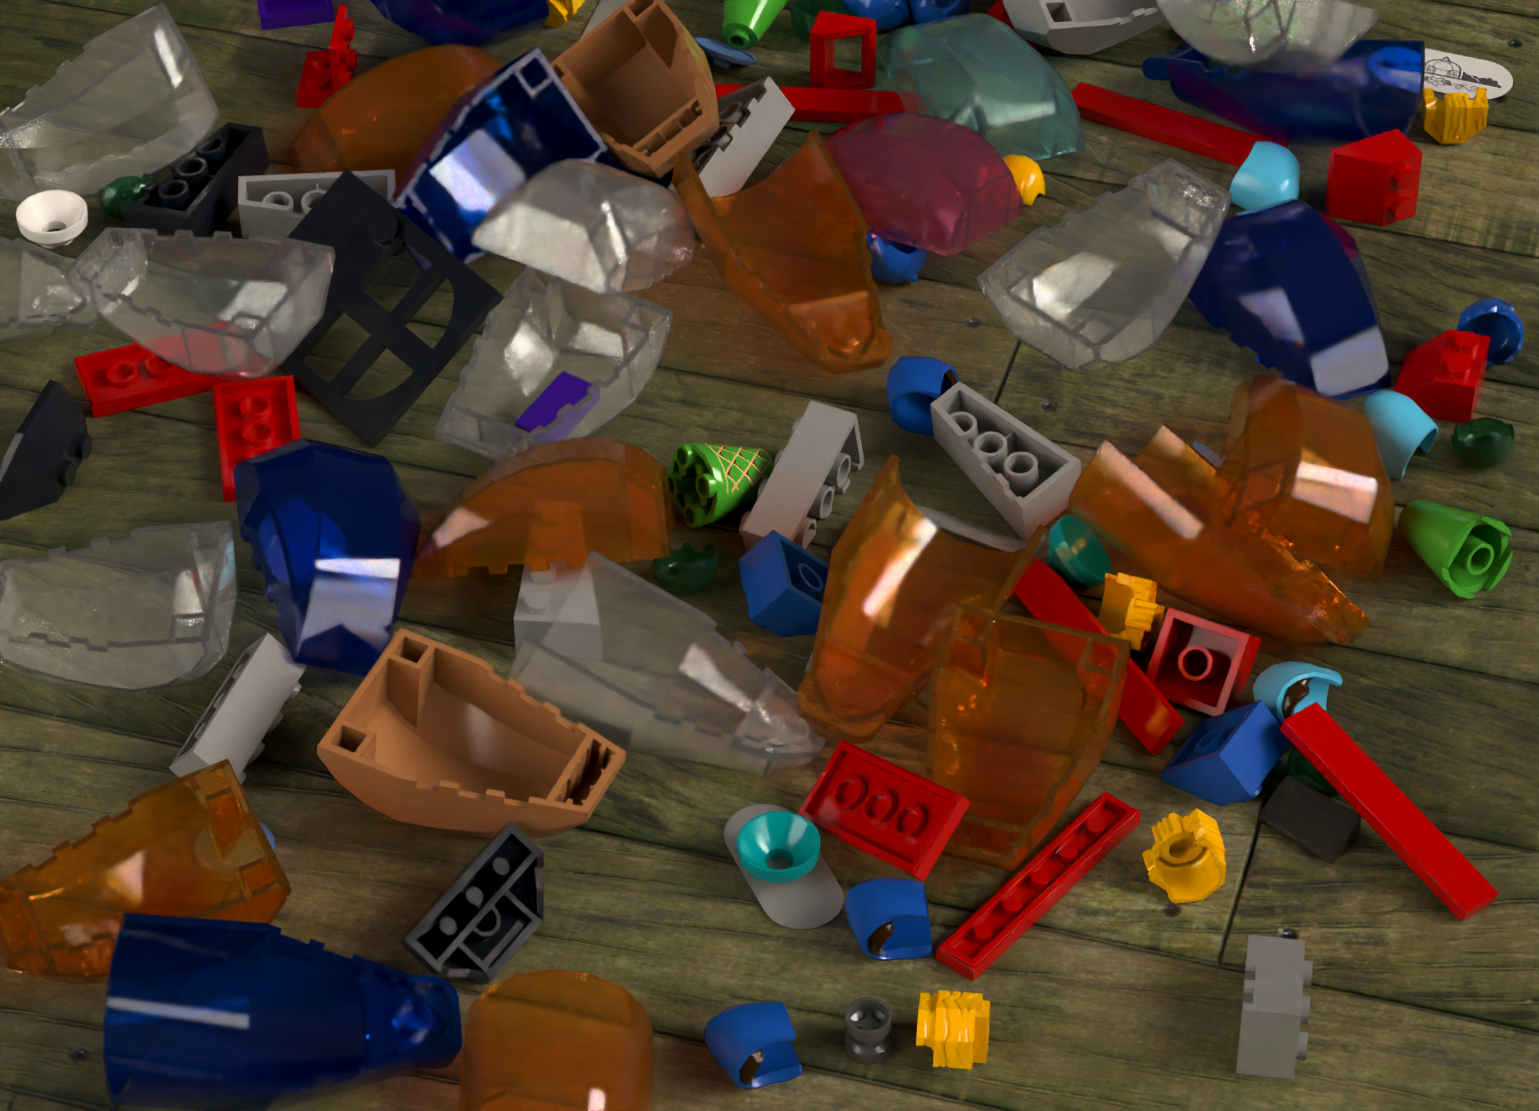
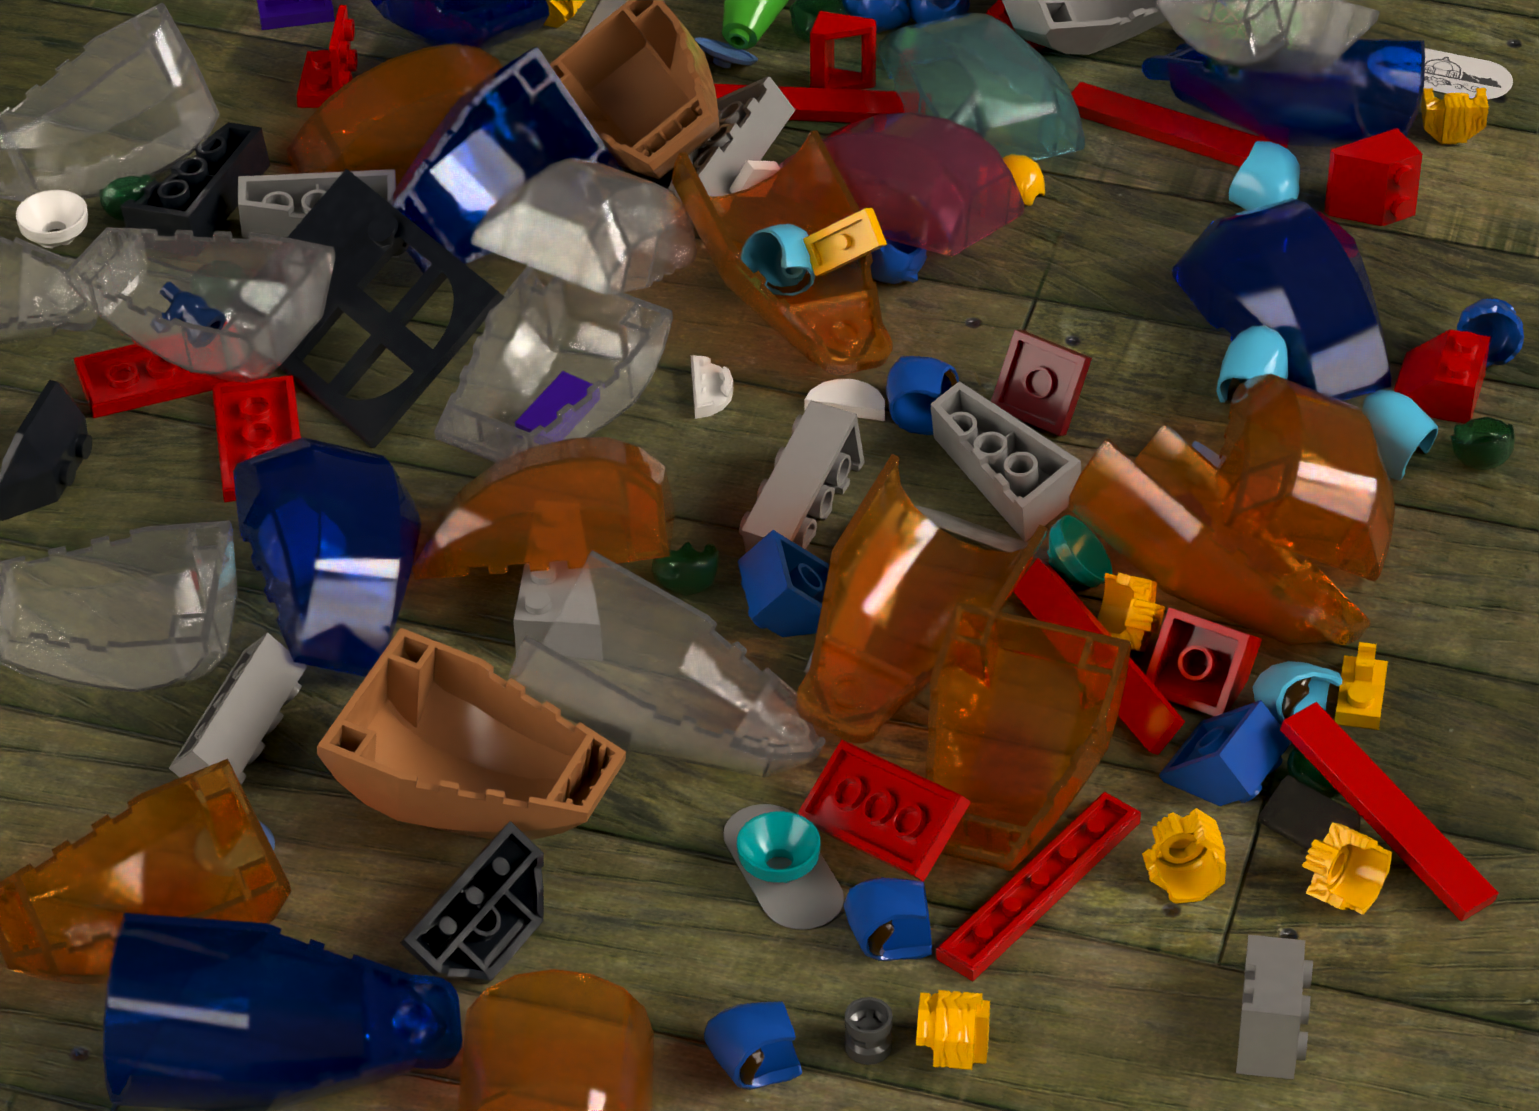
bright green cone [663,442,777,528] -> none
clear windscreen [977,158,1232,374] -> none
bright green cone [1398,500,1513,599] -> none
none -> dark blue piece [153,281,226,346]
none -> white tile [690,355,733,419]
none -> white tile [729,160,782,199]
none -> medium azure piece [740,224,815,296]
none -> yellow plate [803,208,887,276]
none -> white tile [804,379,885,421]
none -> dark red tile [991,329,1092,436]
none -> medium azure piece [1216,326,1288,416]
none -> yellow hair [1302,822,1392,915]
none -> yellow plate [1335,642,1388,730]

